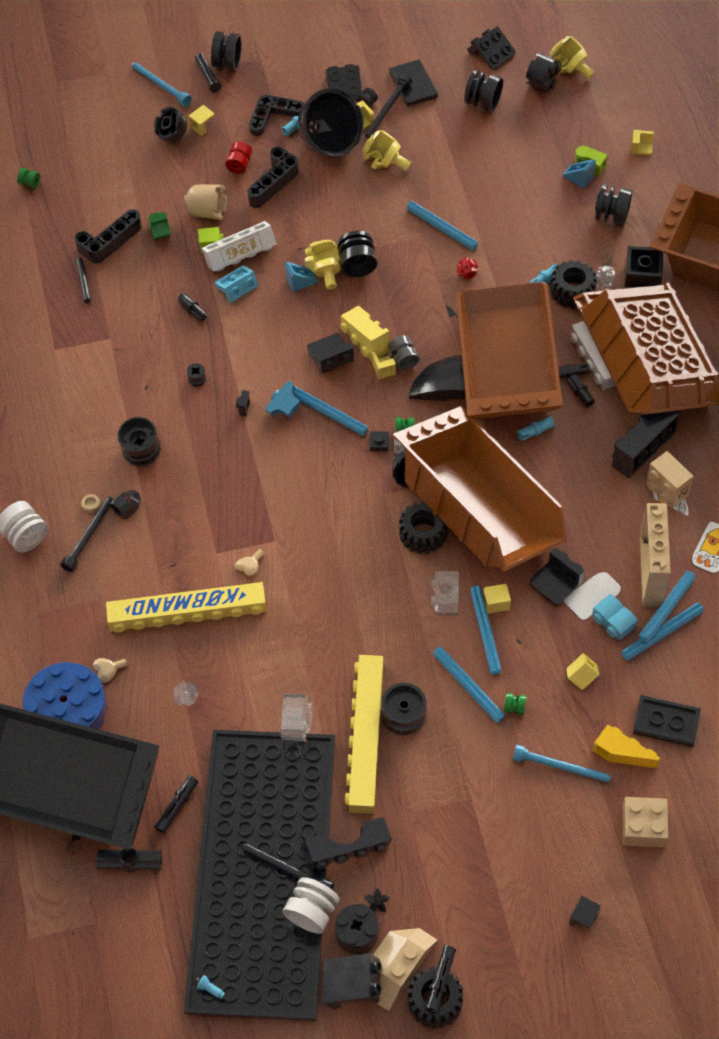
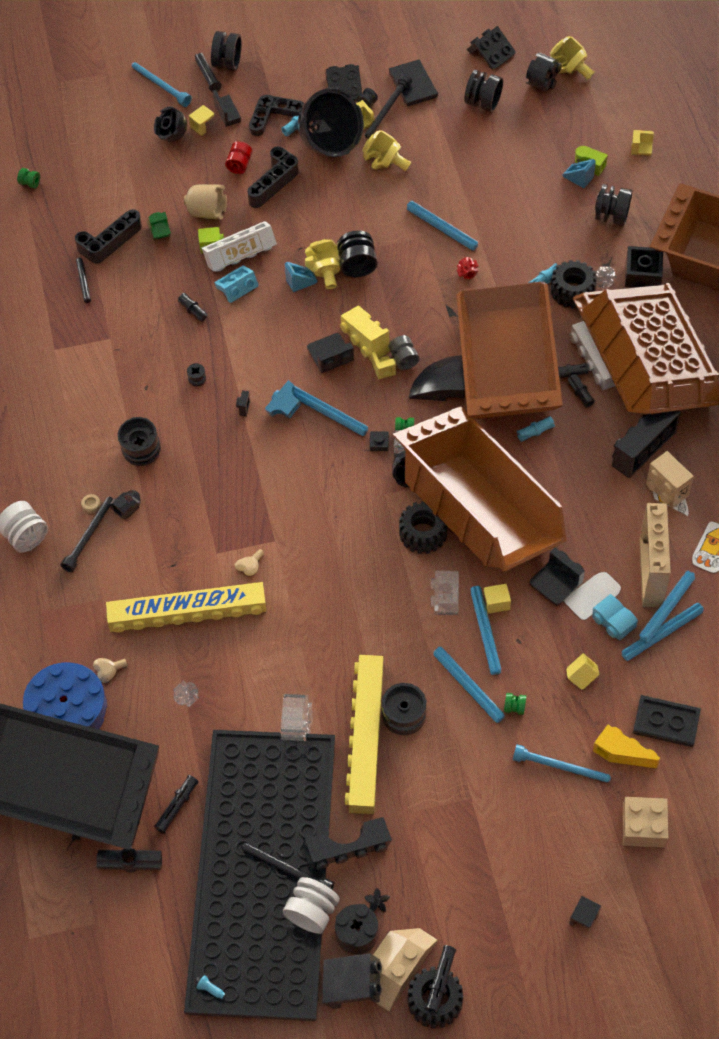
none -> black panel [213,90,241,127]

